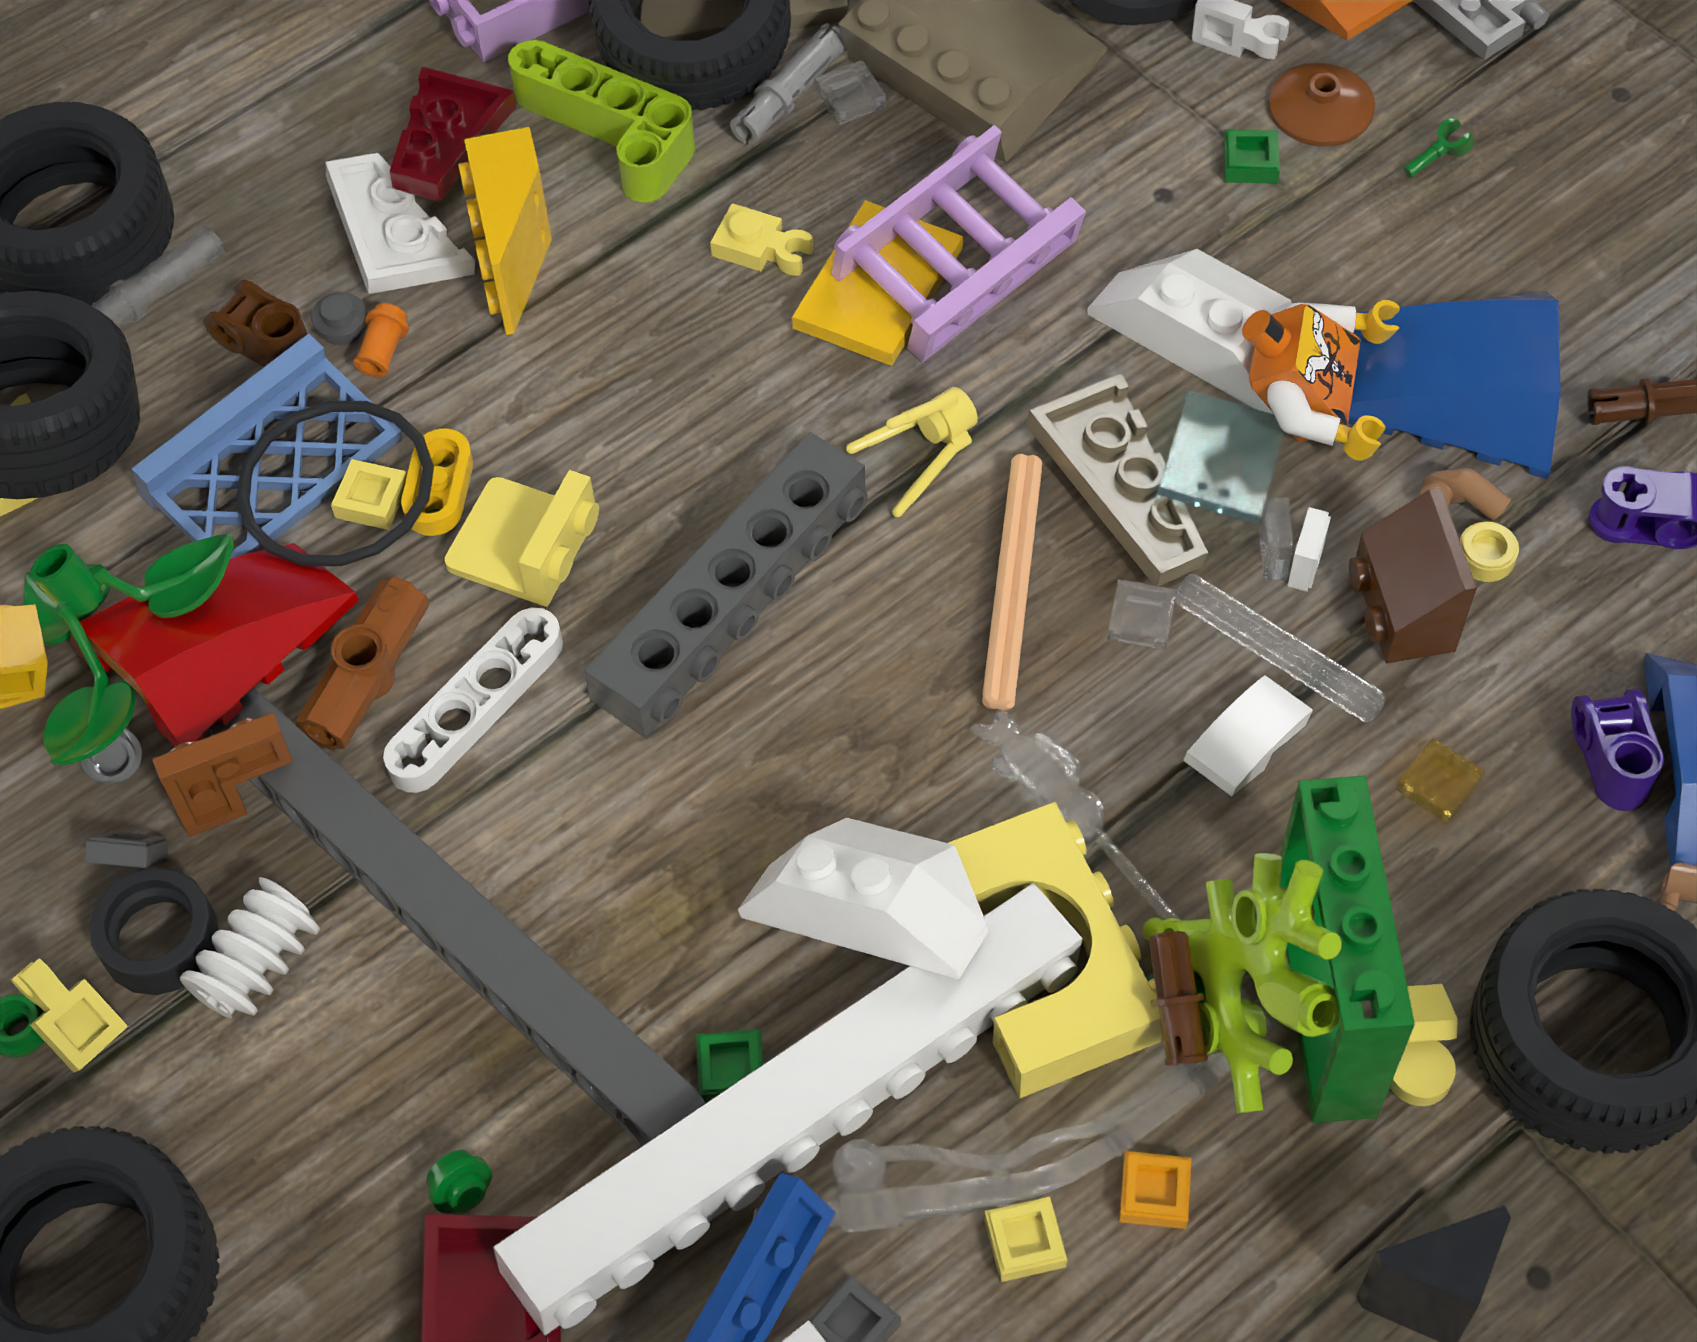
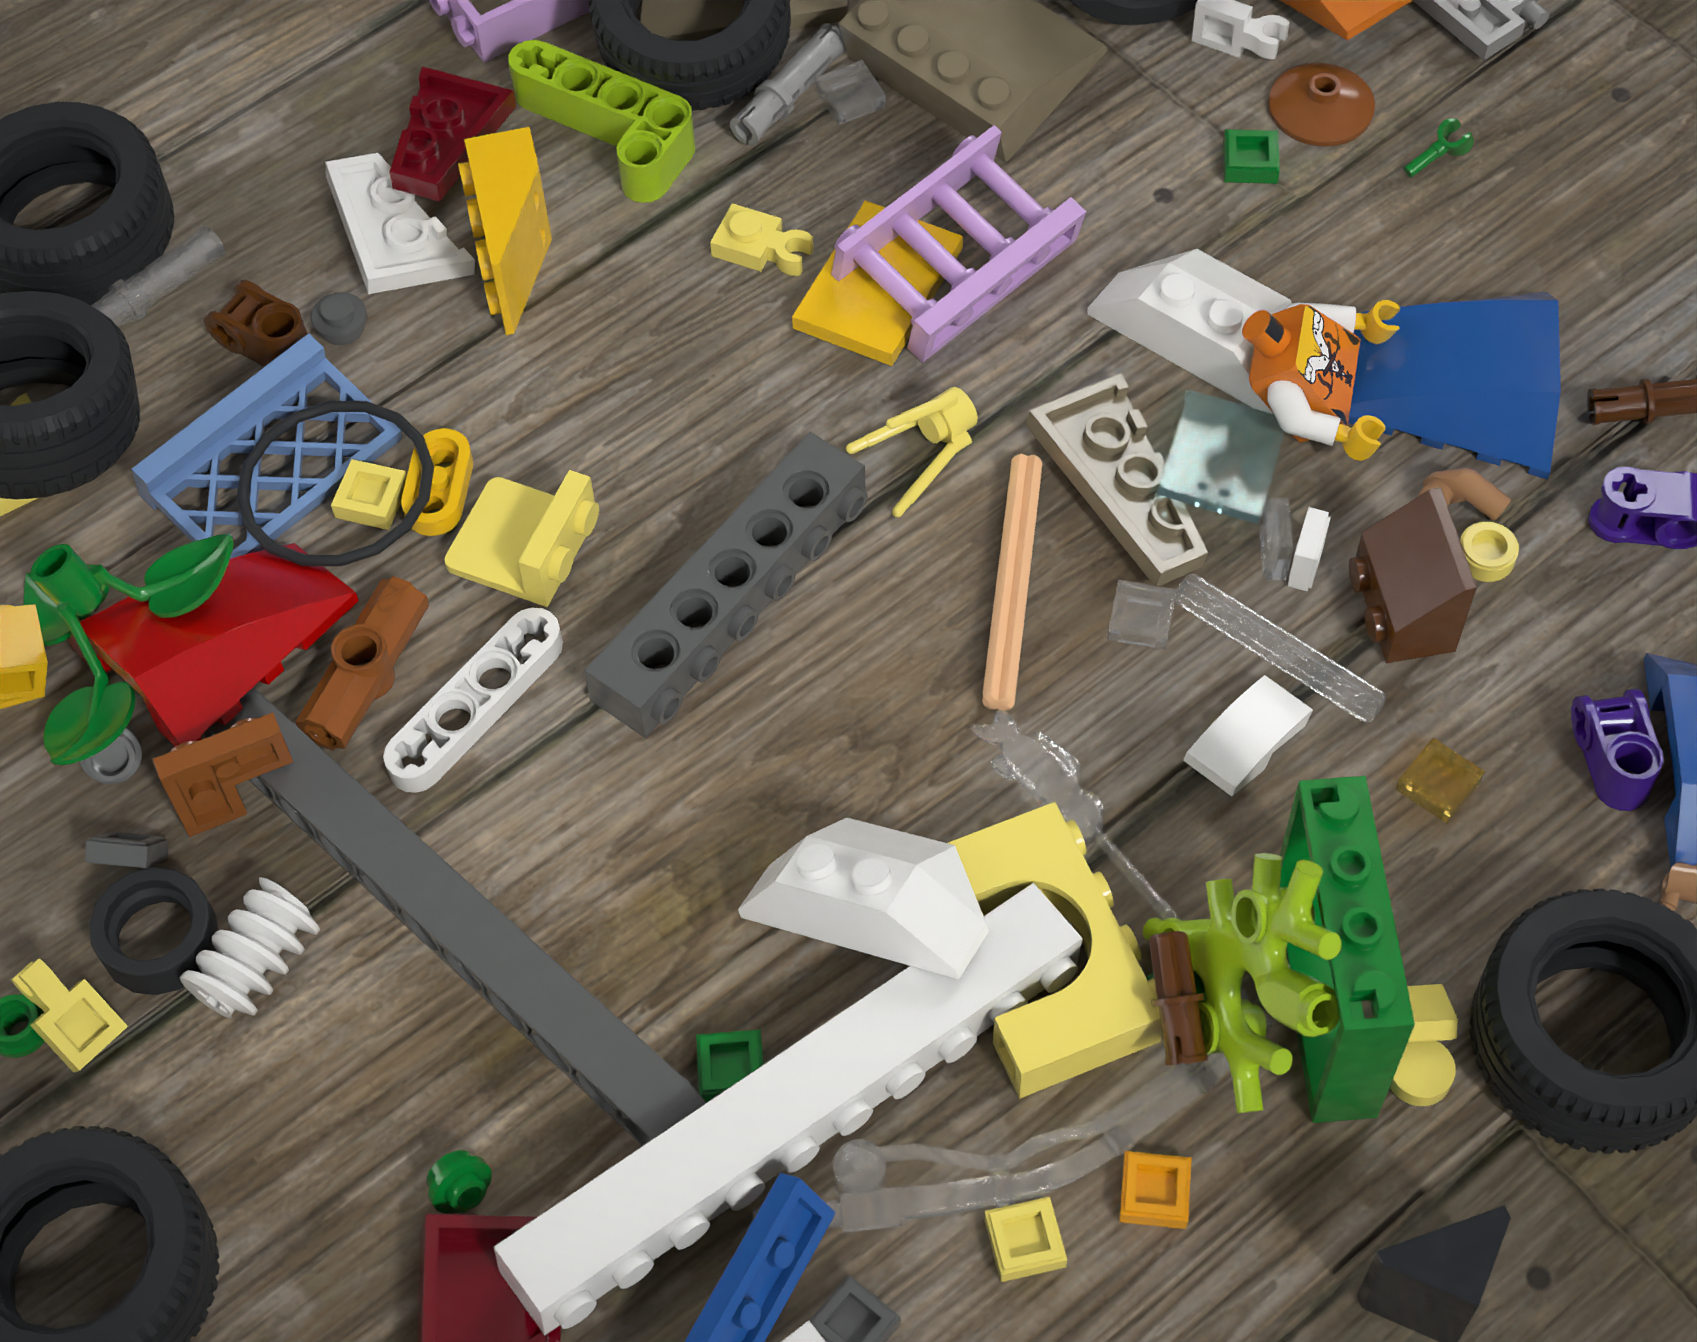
orange pin [353,303,409,378] -> none

